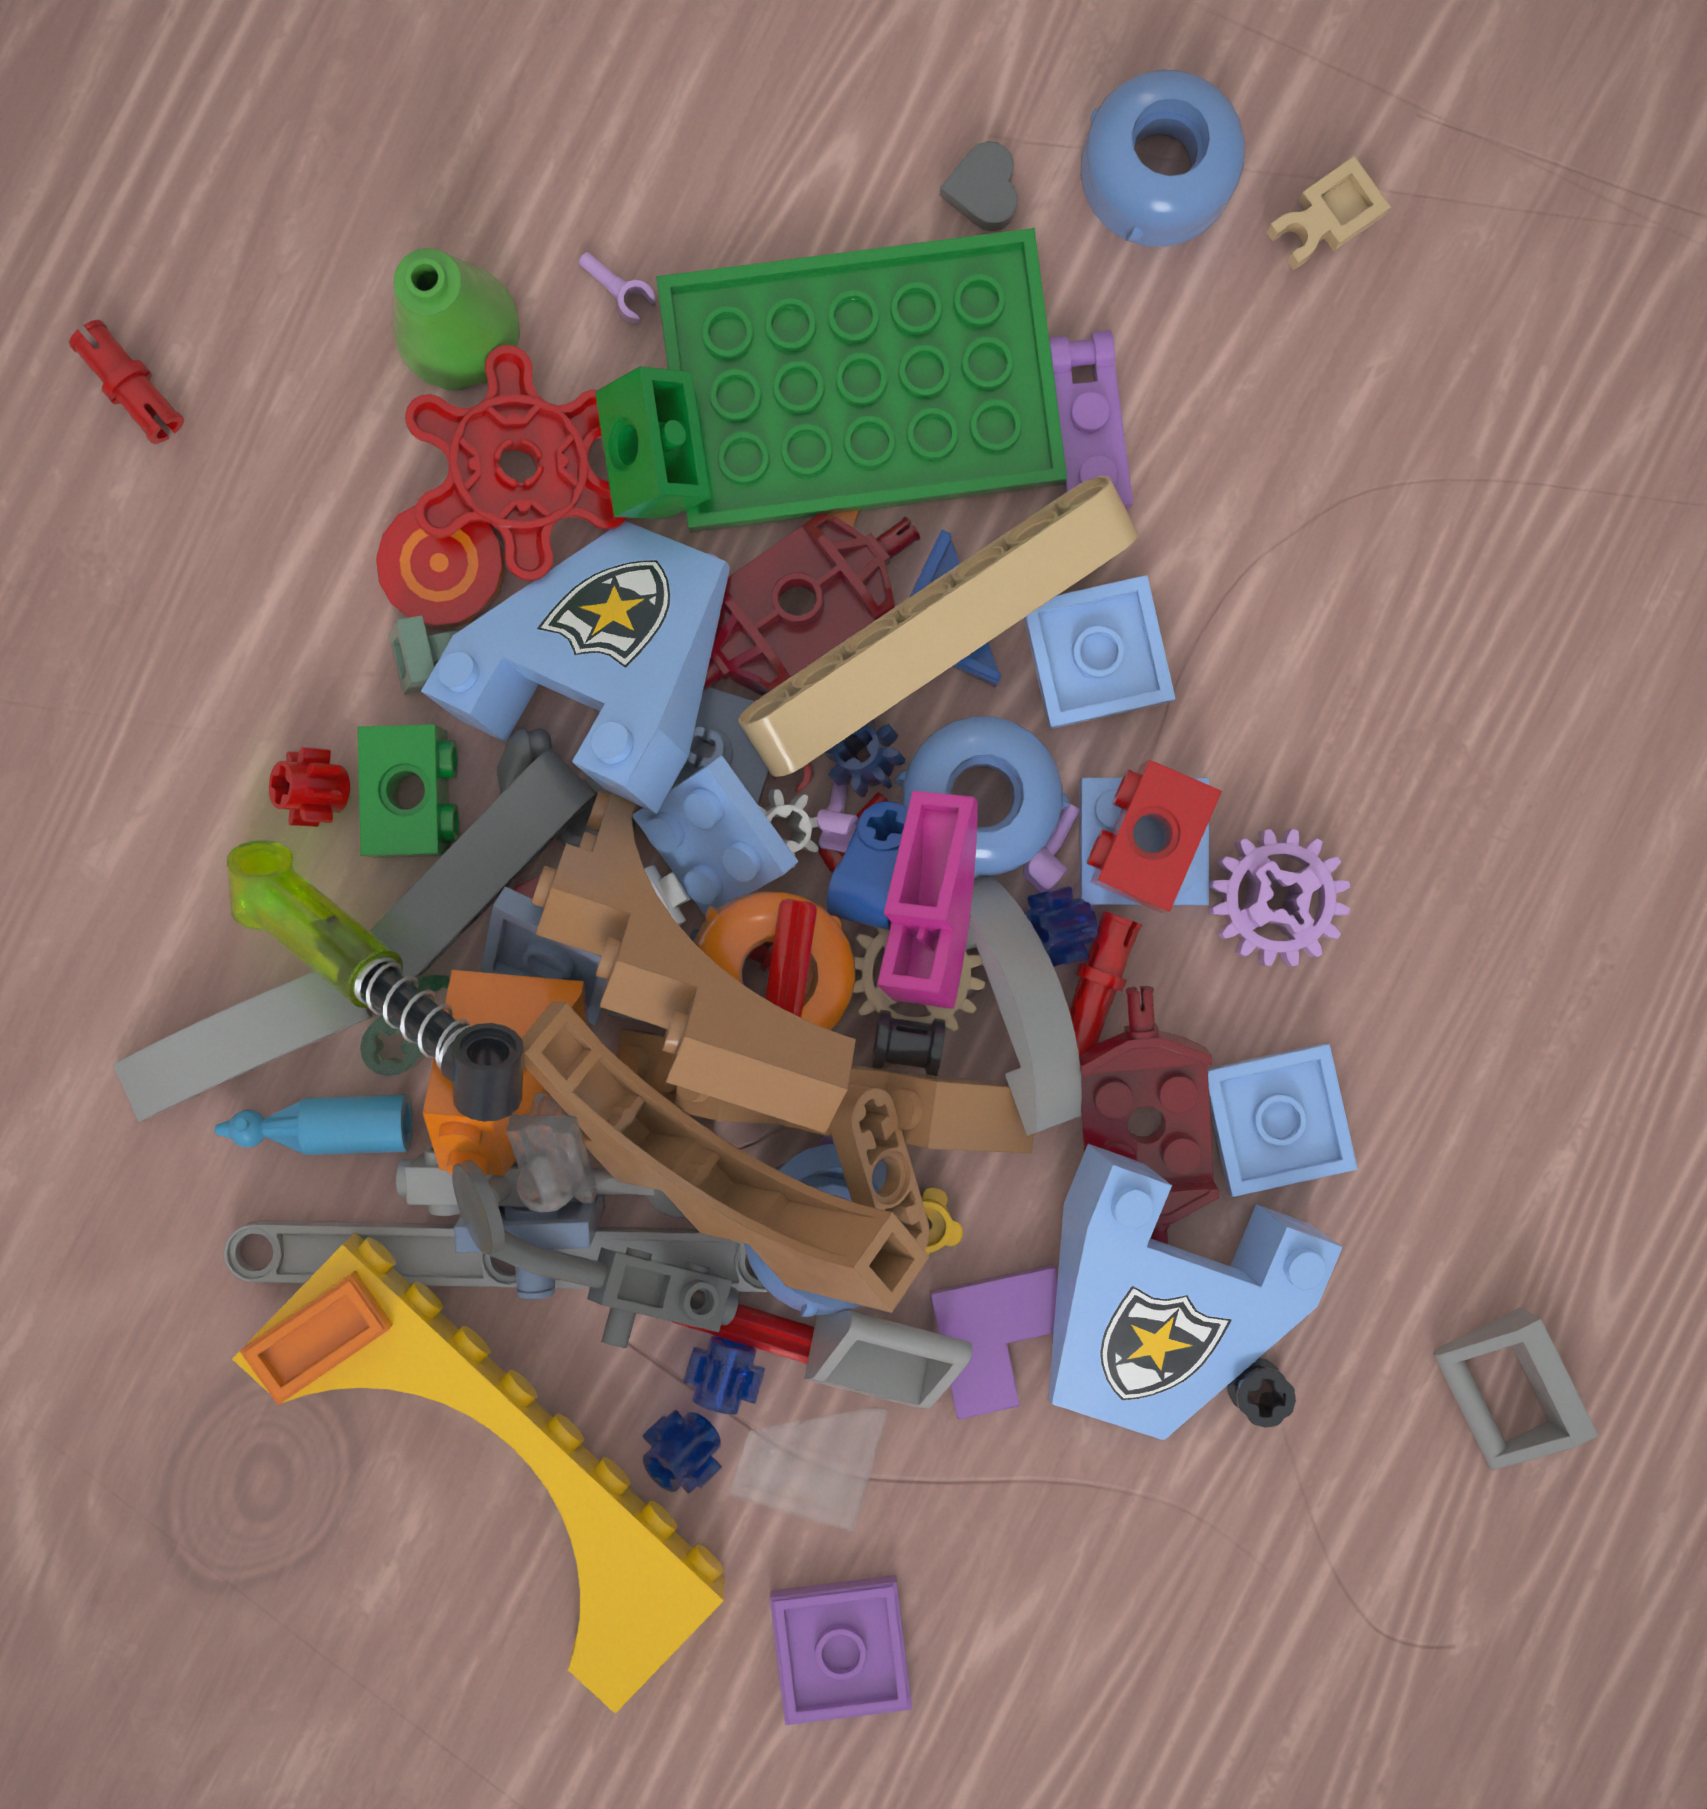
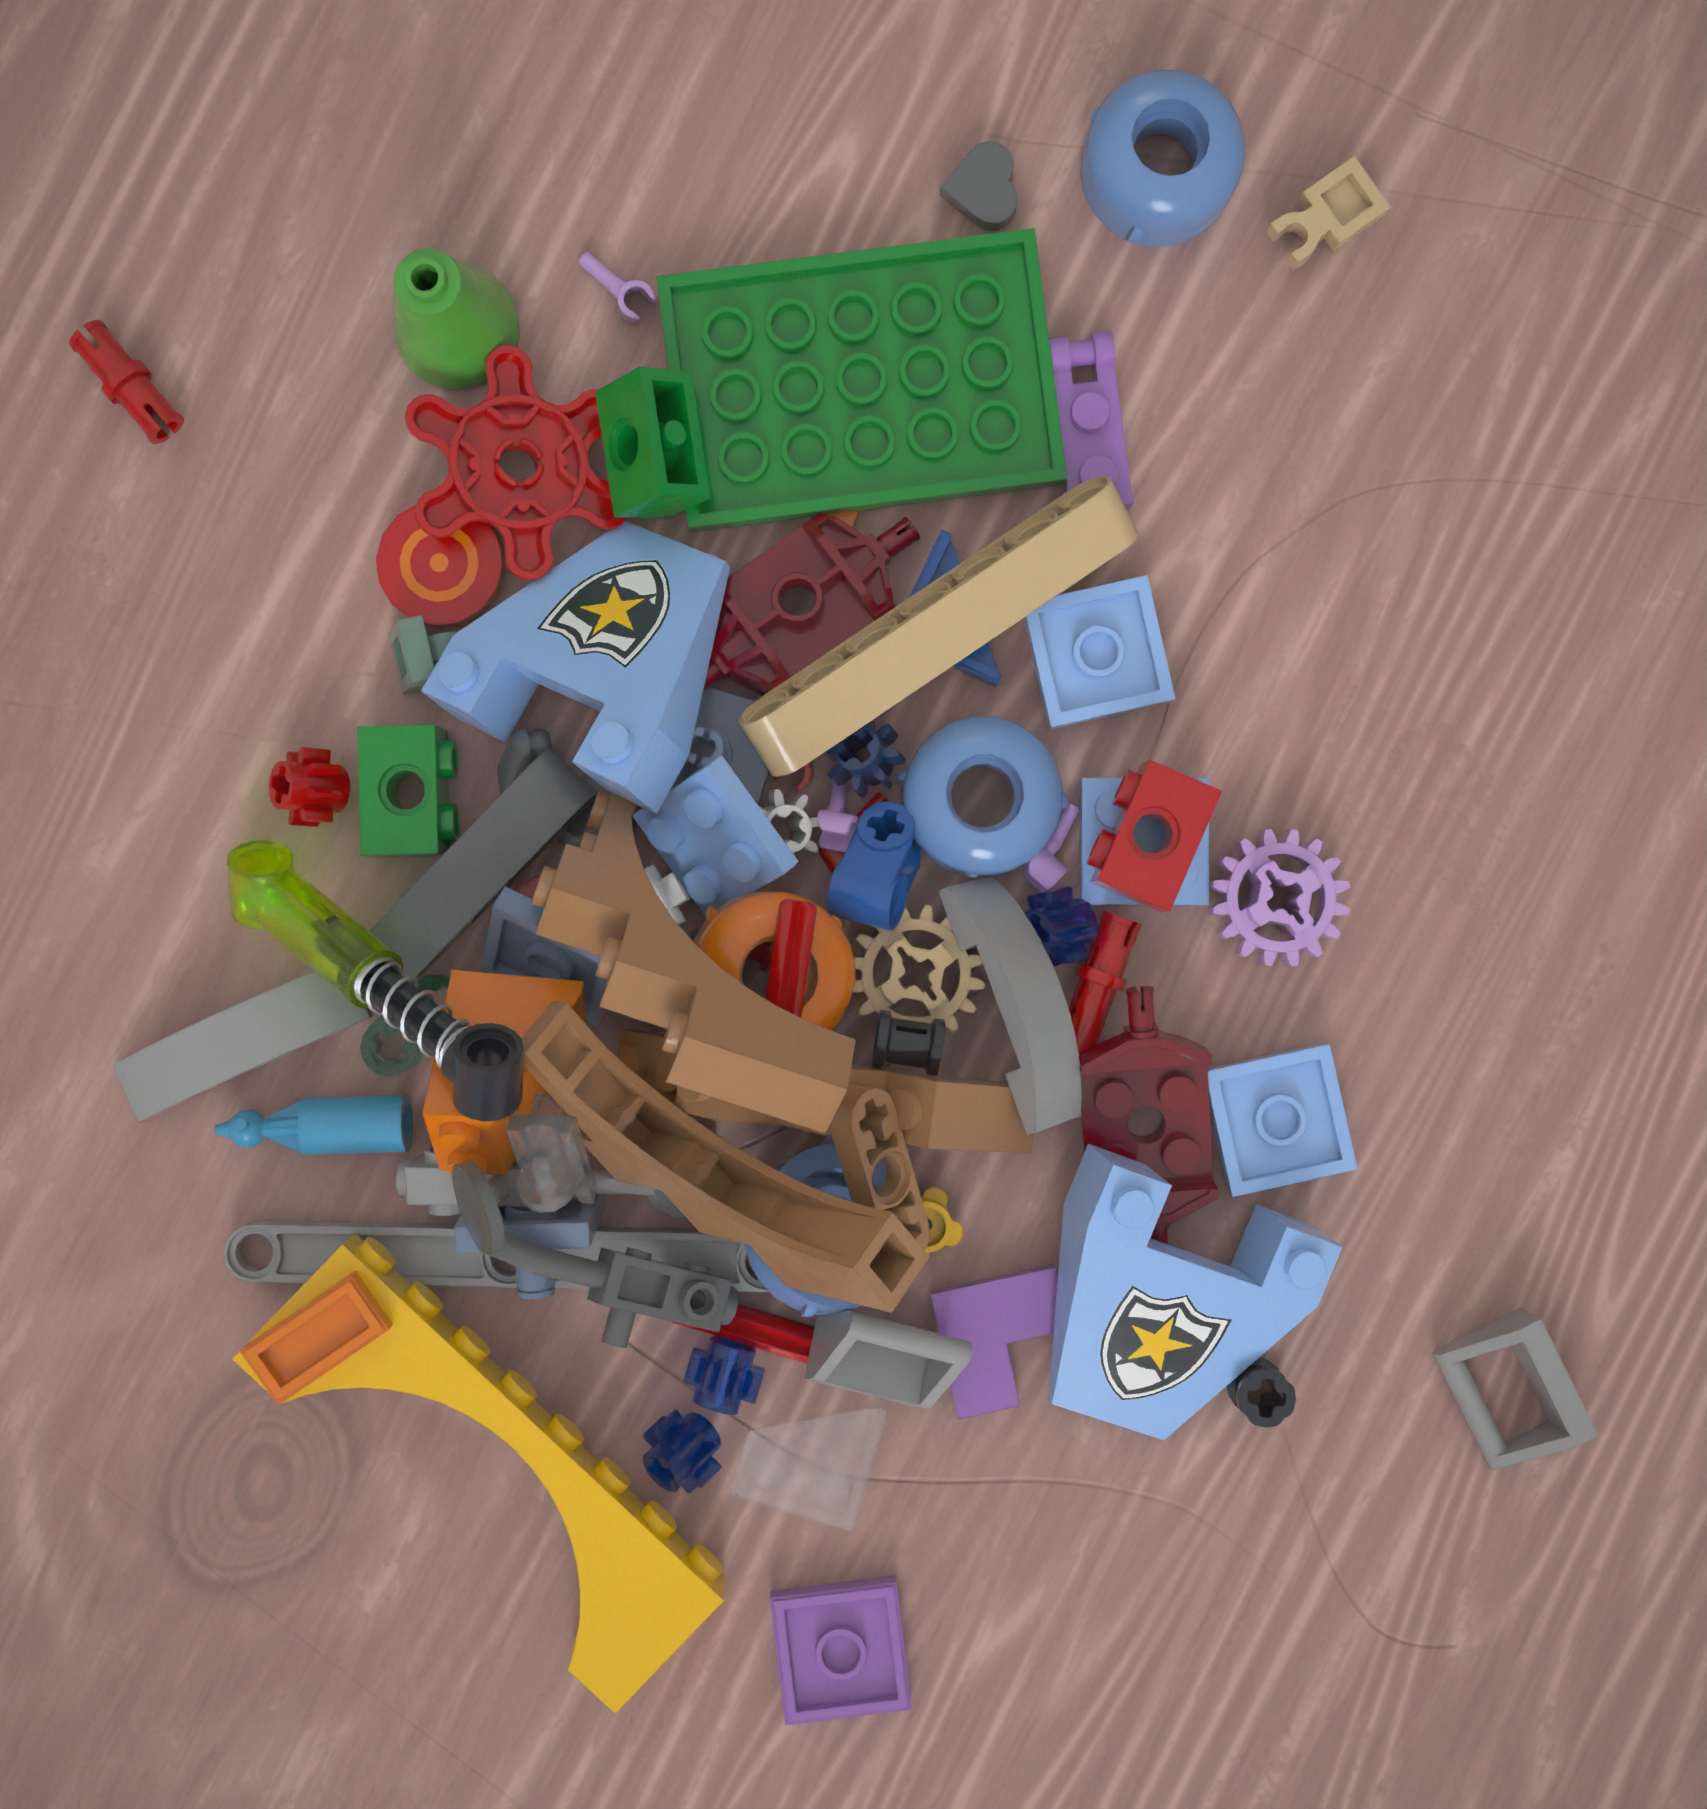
dark pink slope [877,791,978,1009] -> none

